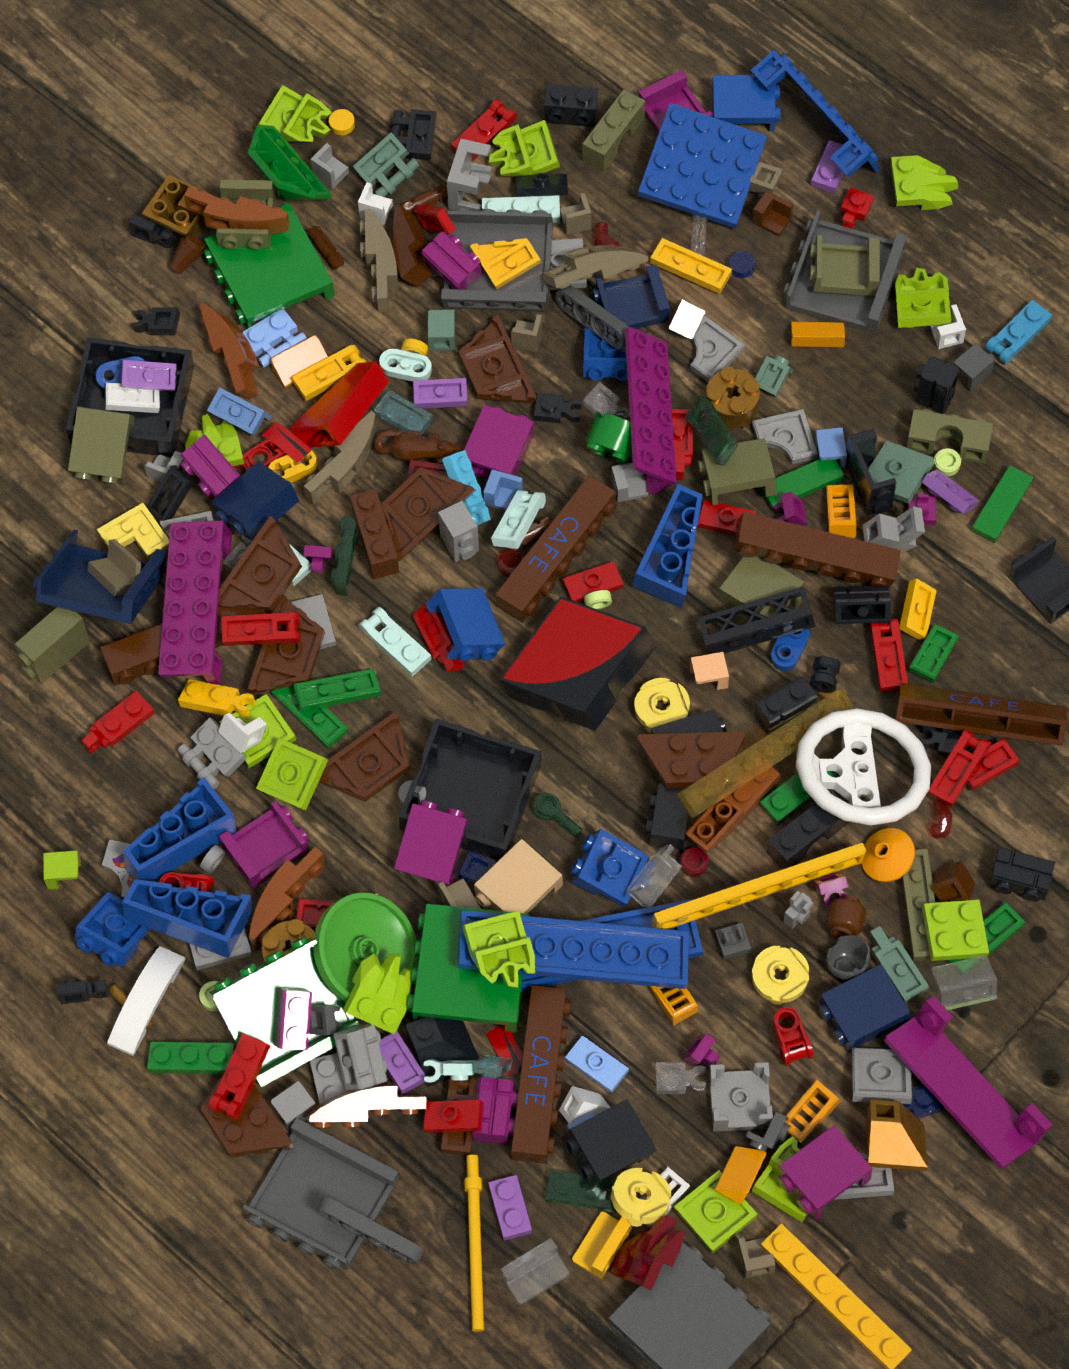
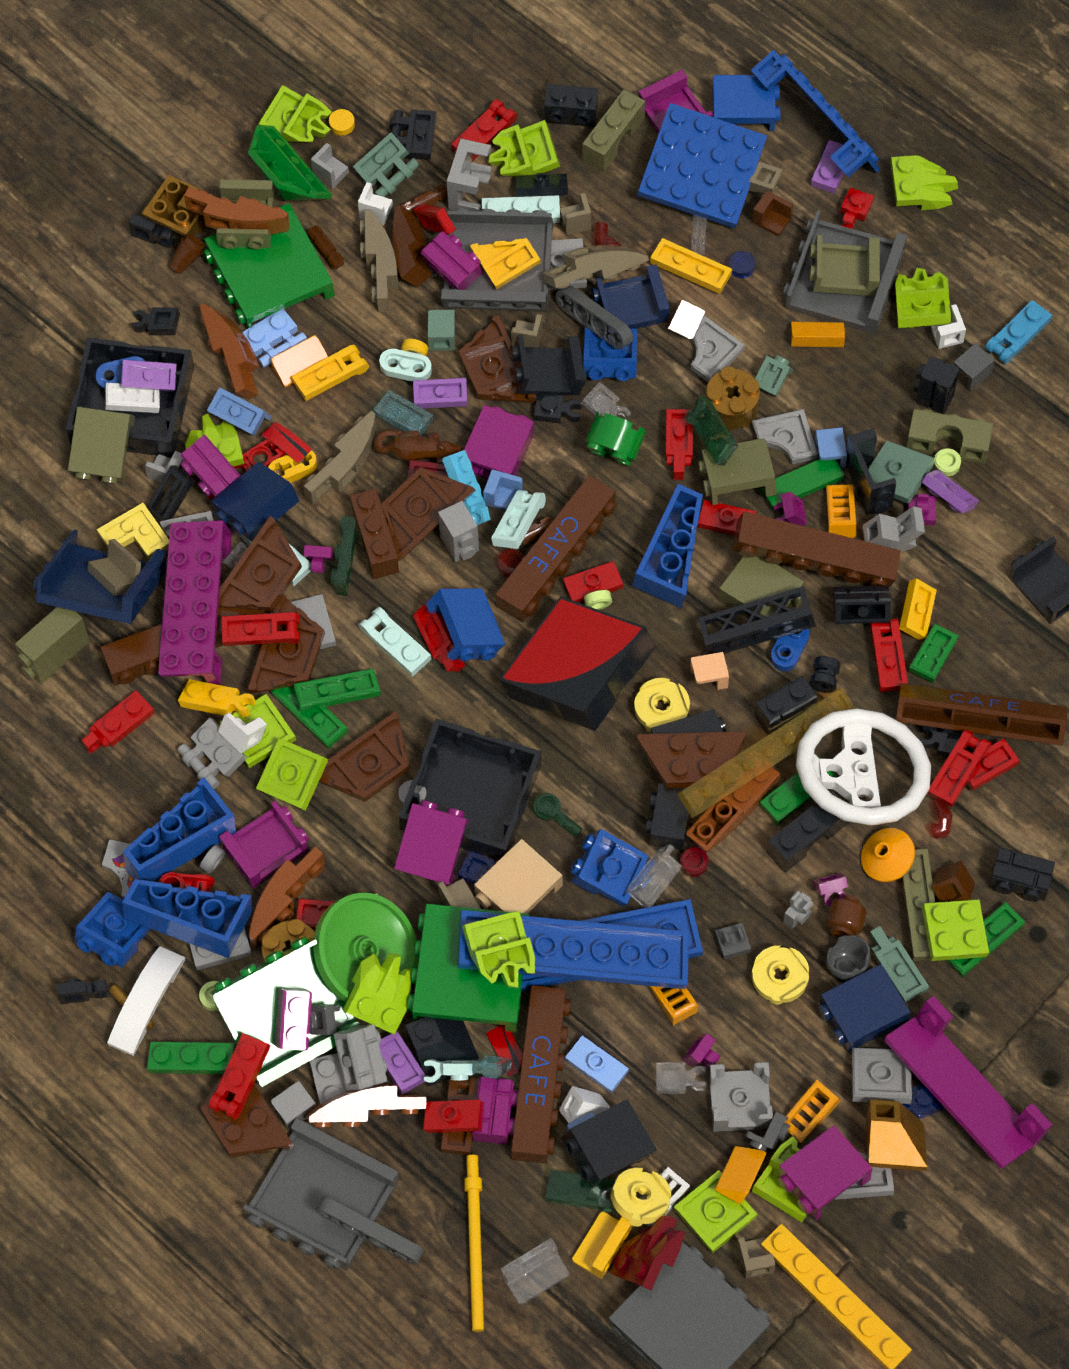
lime panel [44,851,81,890] -> none
red slope [290,361,389,448] -> none
medium lavender plate [488,1175,532,1241] -> none
light grey panel [611,462,648,502] -> none
magenta bracket [625,327,676,495] -> none
yellow tile [651,842,866,929] -> none
red piece [772,1007,814,1067] -> none
clear panel [932,956,997,1010] -> none
green tile [971,465,1034,543] -> none
none -> black panel [509,335,586,395]

